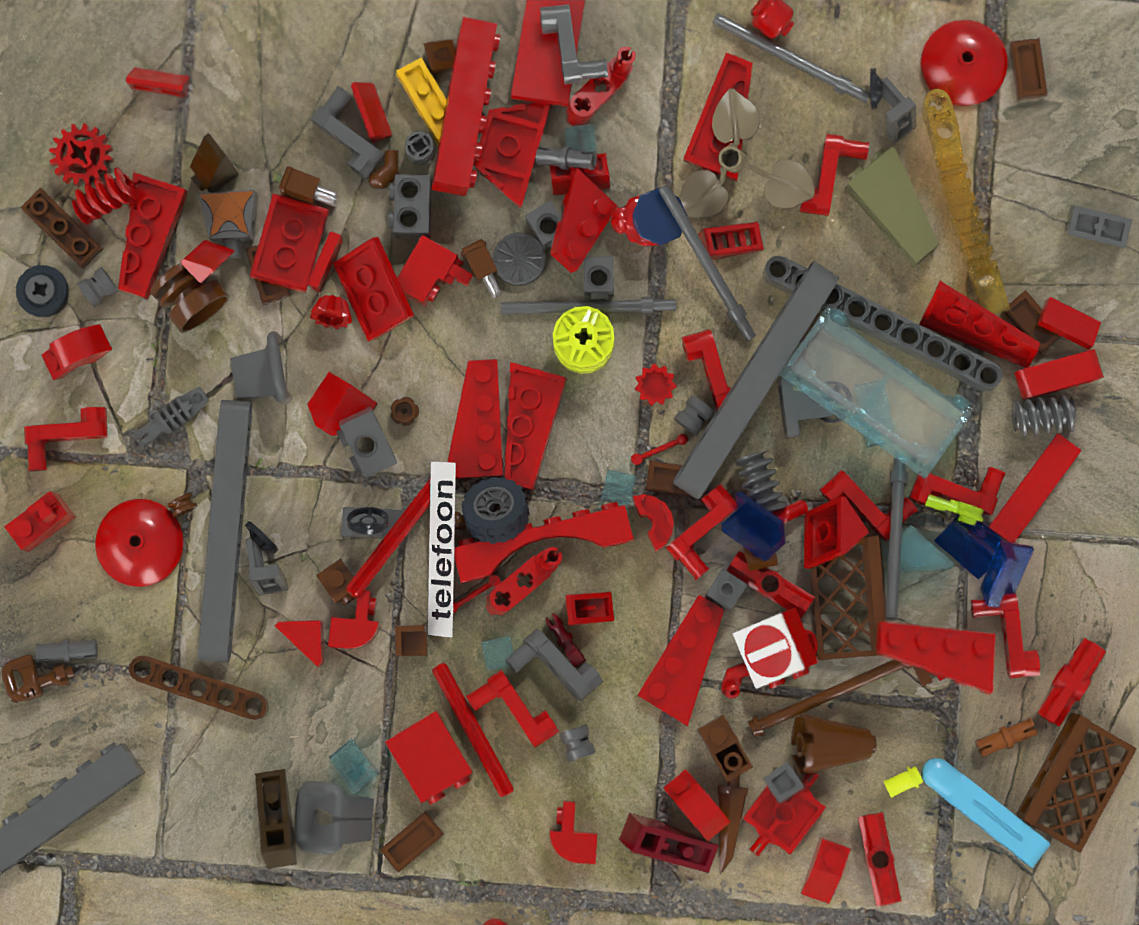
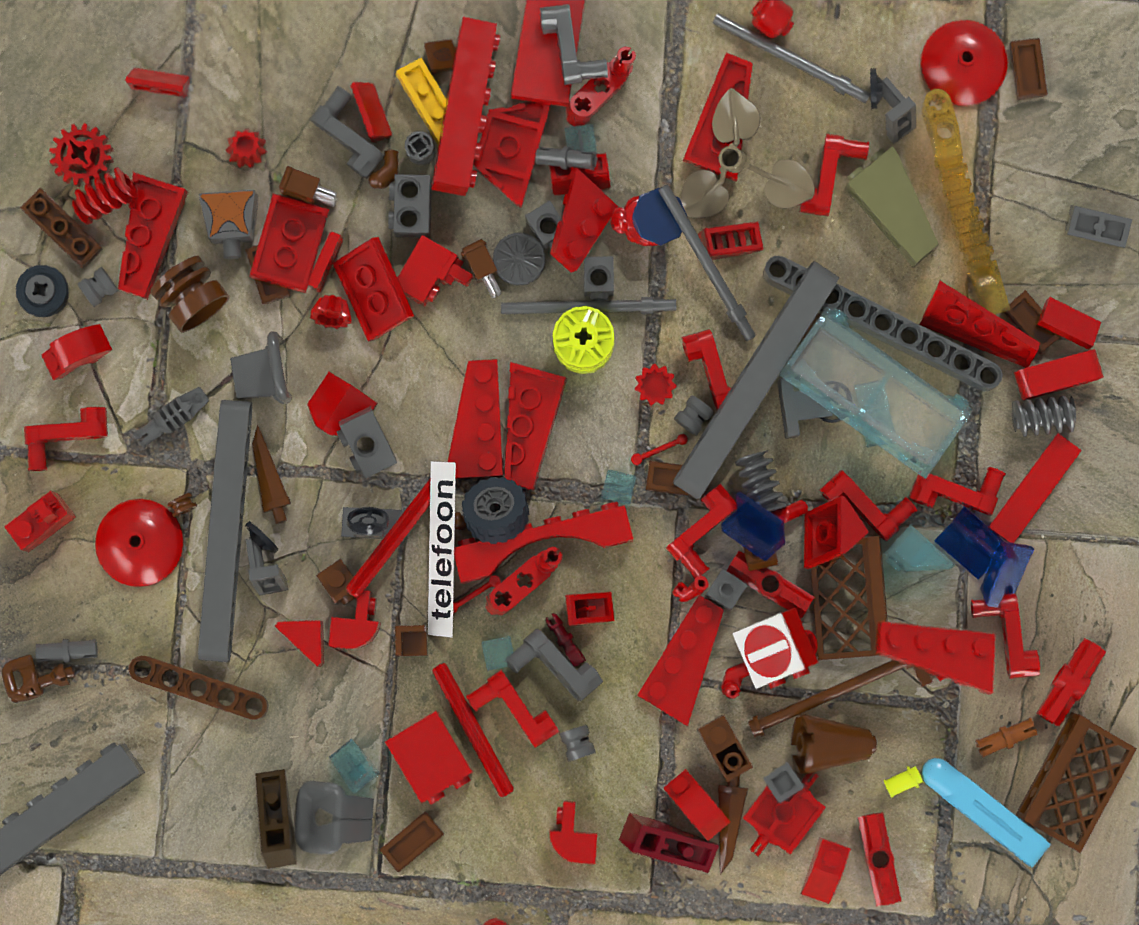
red slope [180,240,235,283] -> none
dark brown slope [190,133,239,193] -> none
reddish brown plate [391,397,419,426] -> none
red cylinder [632,494,674,553] -> none
dark grey bar [885,449,908,621] -> none
lime plate [925,494,984,526] -> none
none -> red piece [225,128,267,168]
none -> reddish brown bar [252,424,291,524]
none -> red arm [672,576,709,602]

